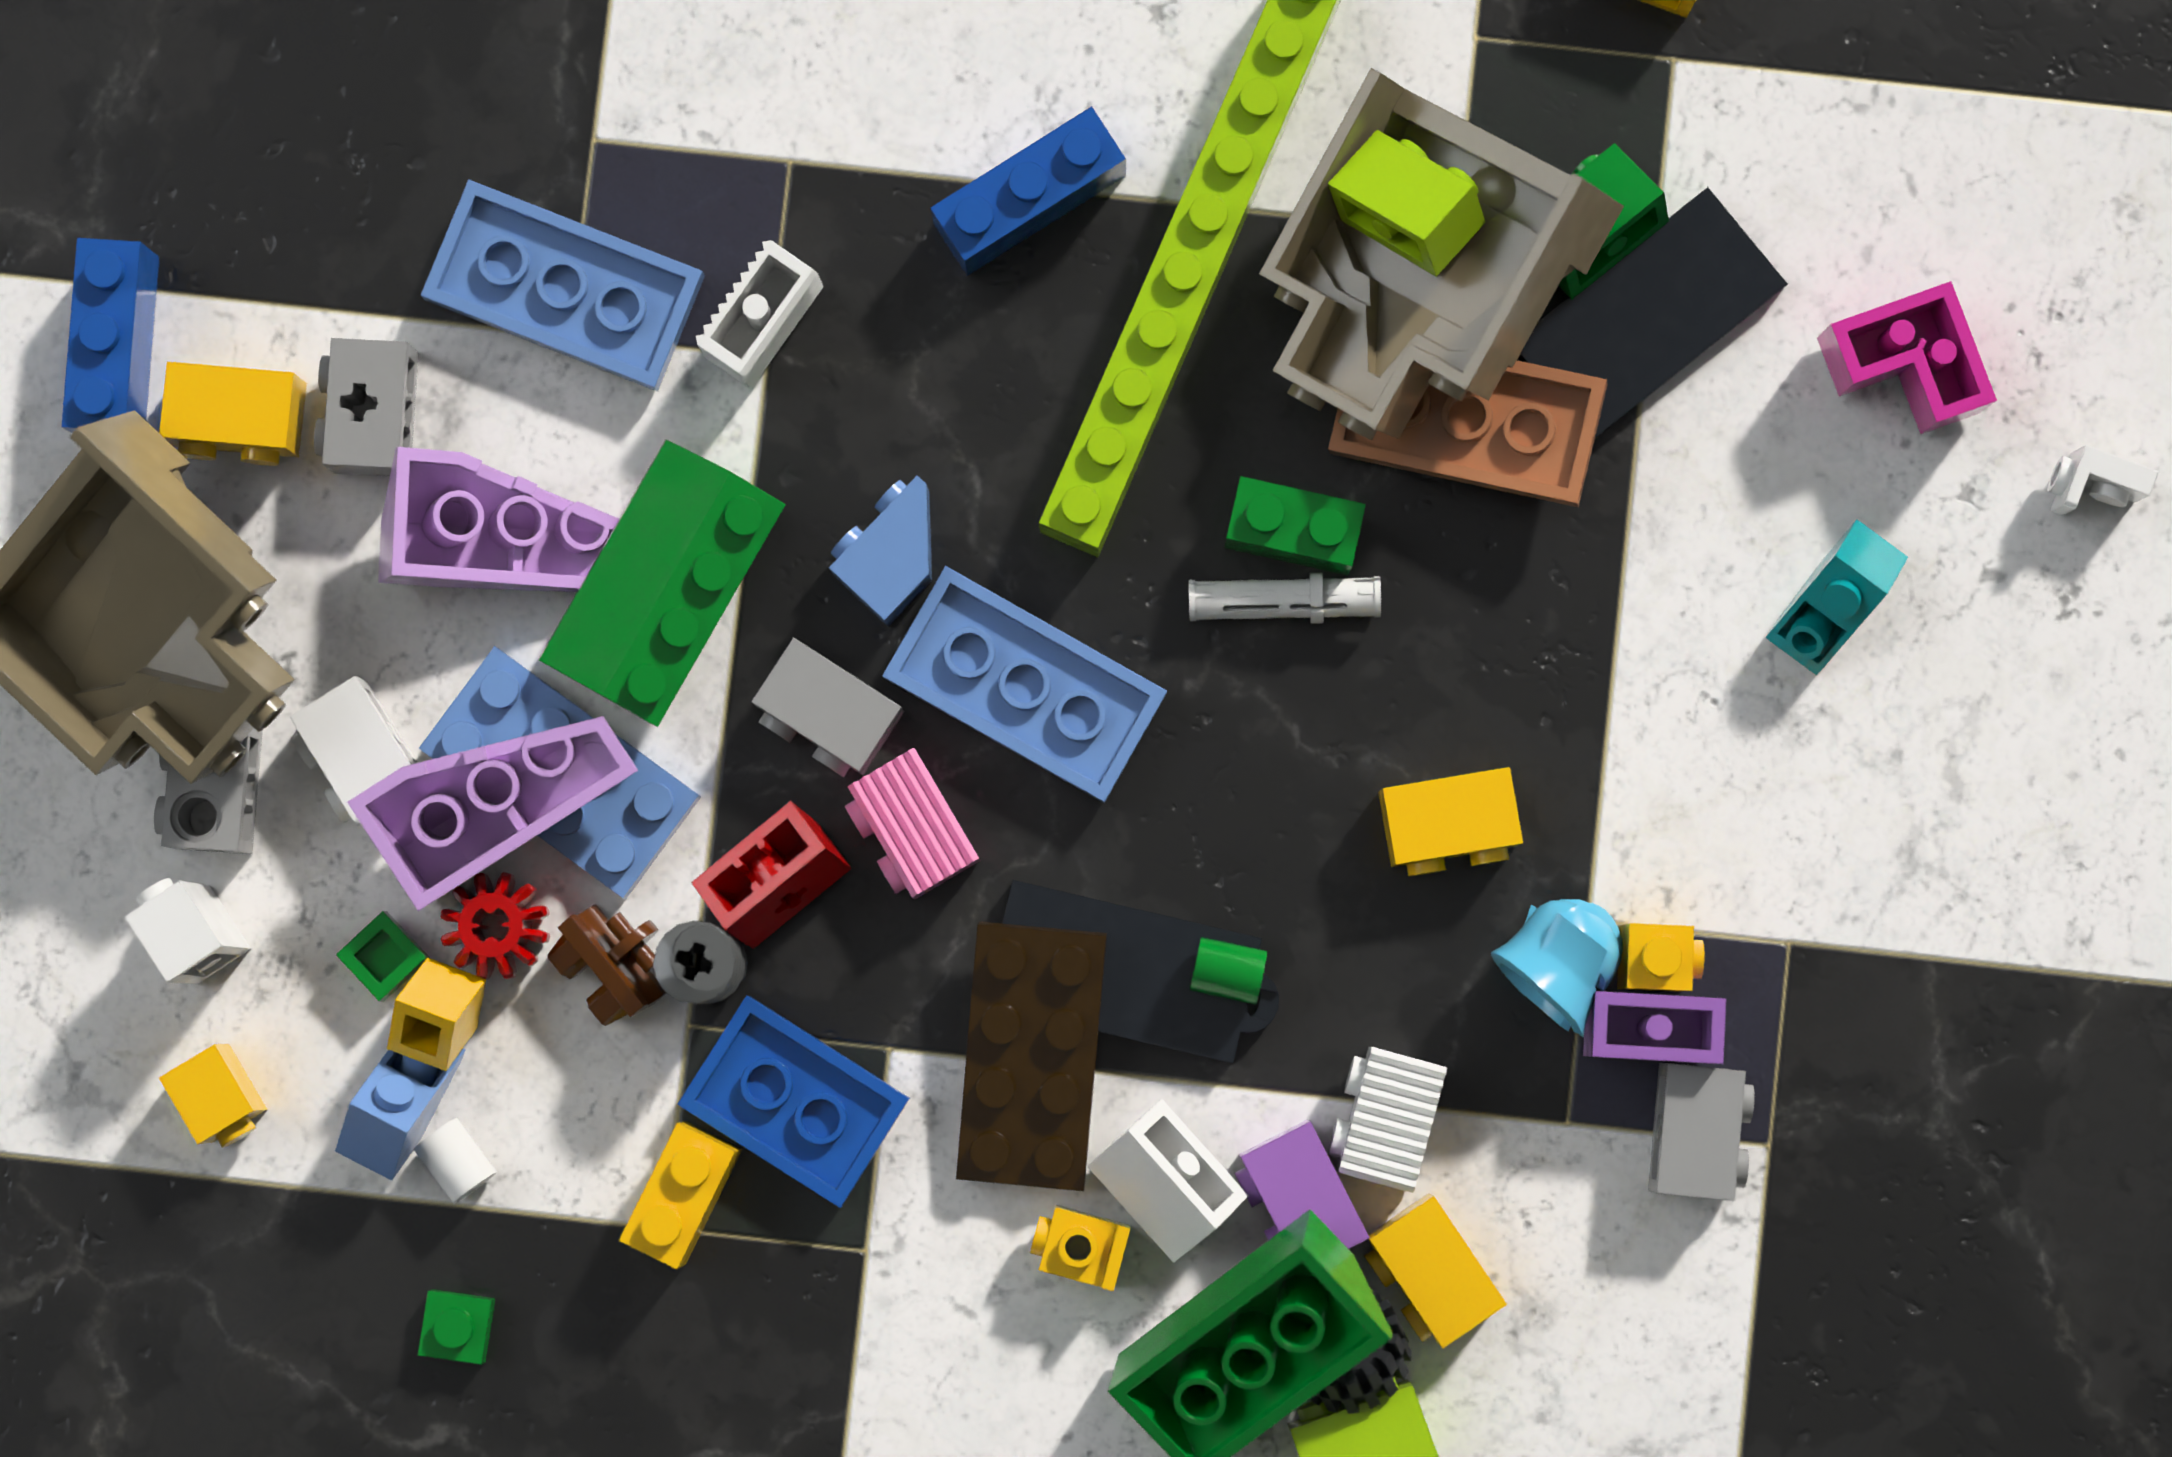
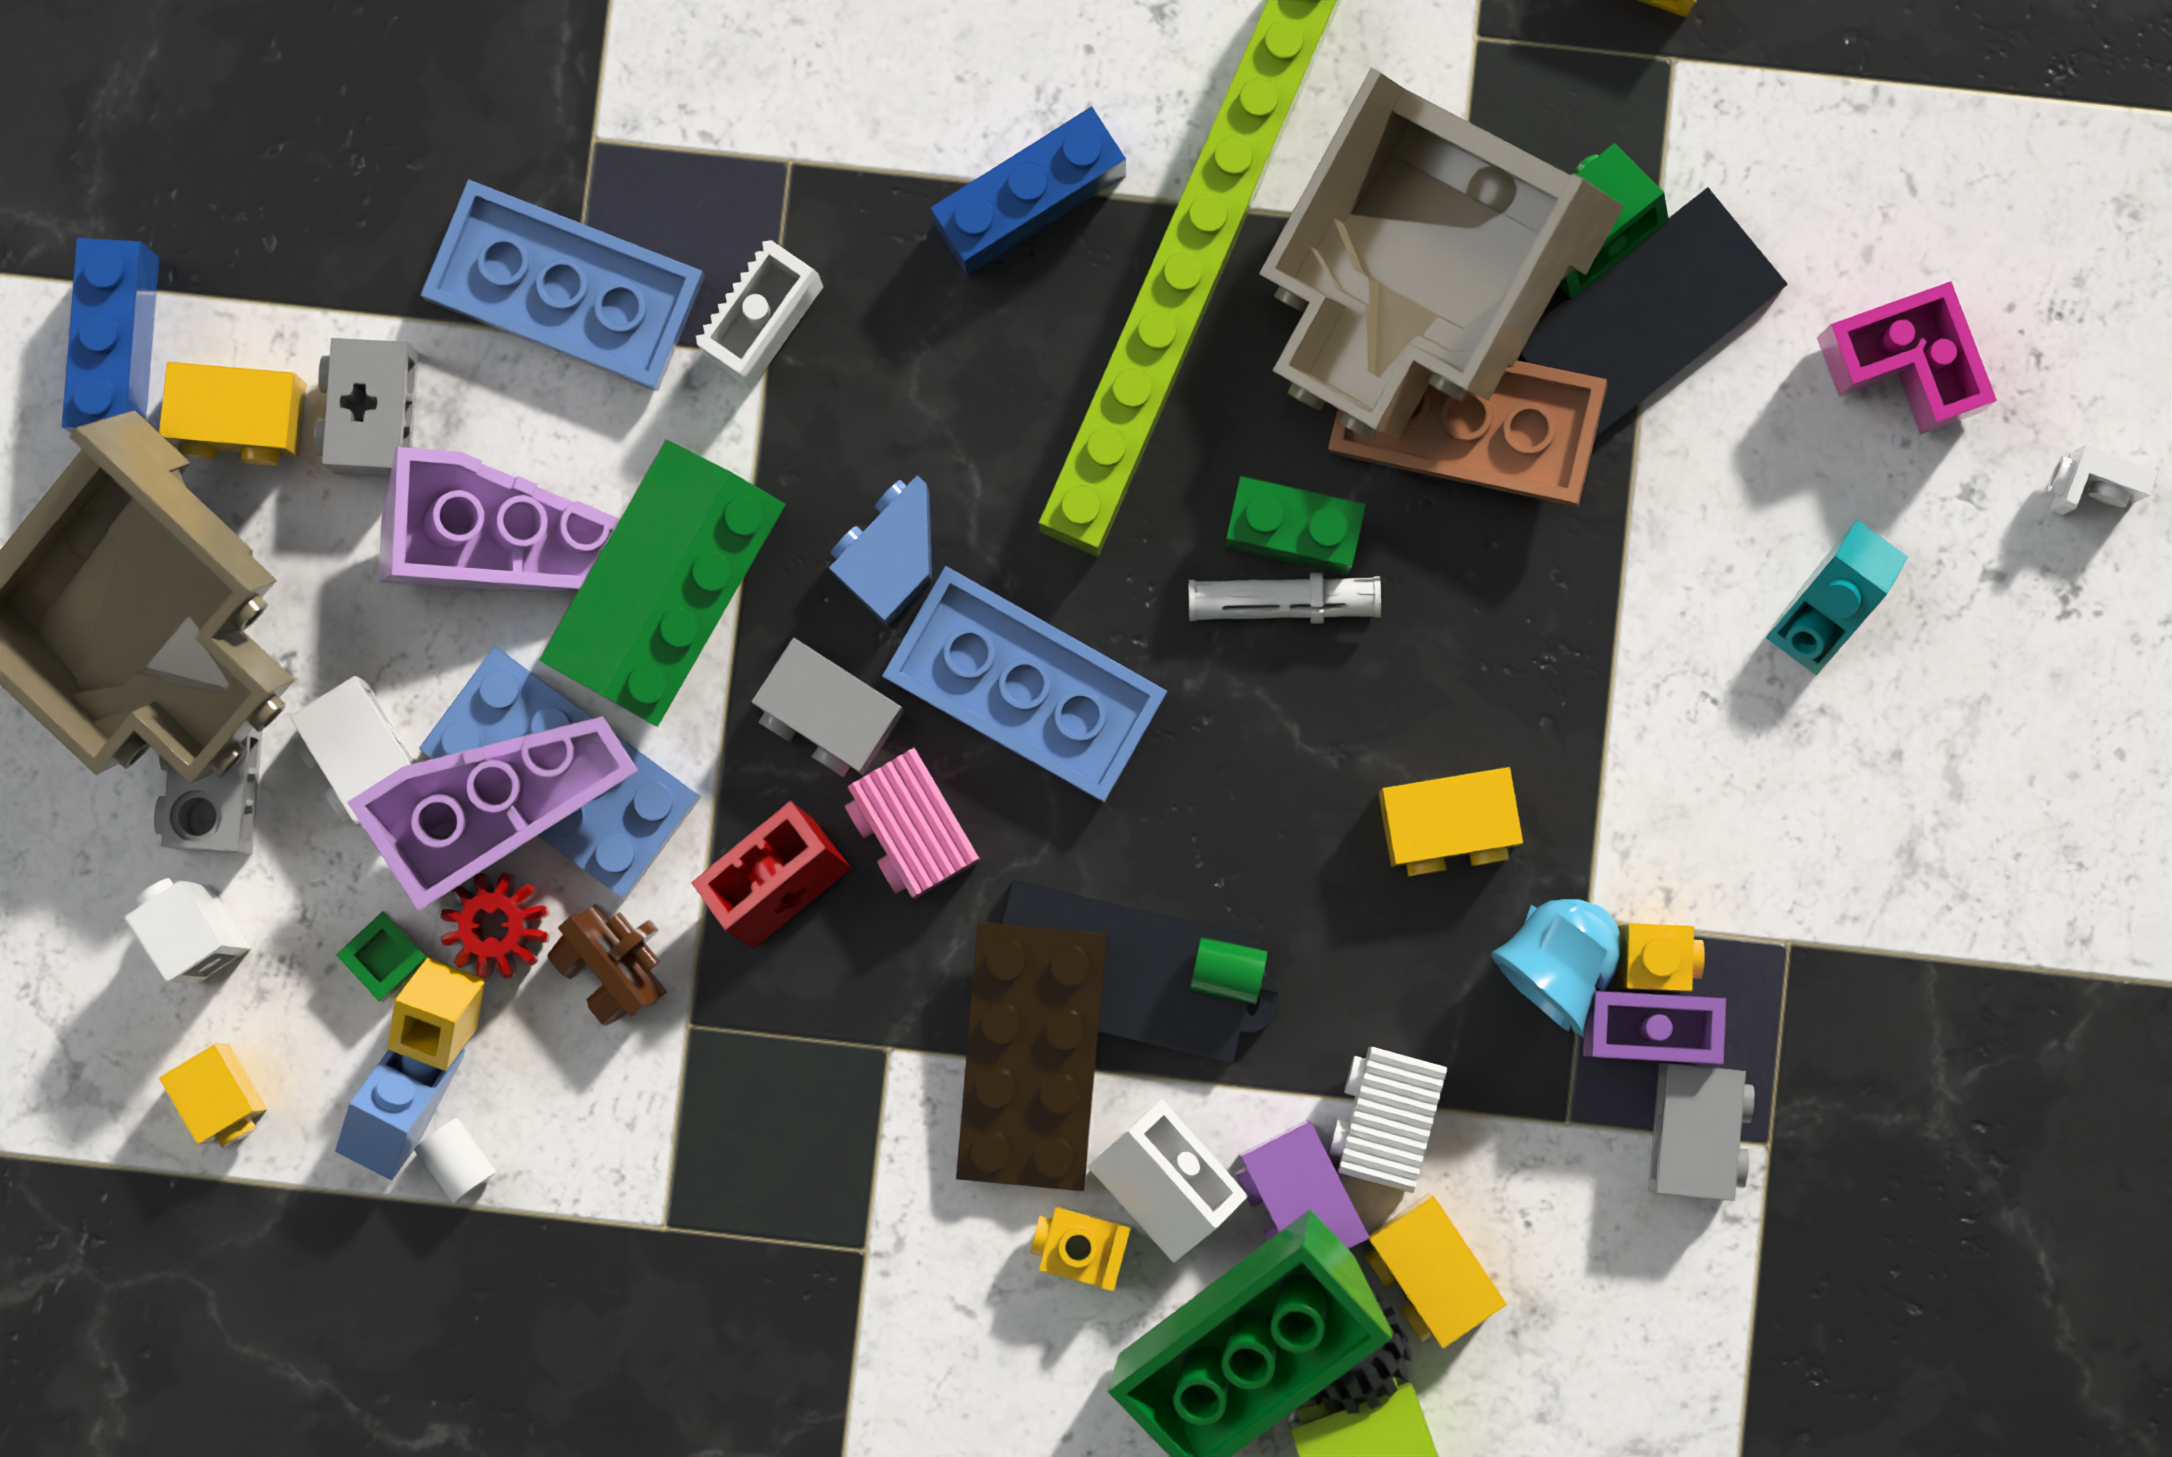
green plate [418,1289,496,1365] -> none
yellow brick [619,1121,743,1269] -> none
dark grey piece [653,921,748,1005] -> none
blue plate [677,995,910,1208] -> none
lime brick [1328,130,1486,277] -> none

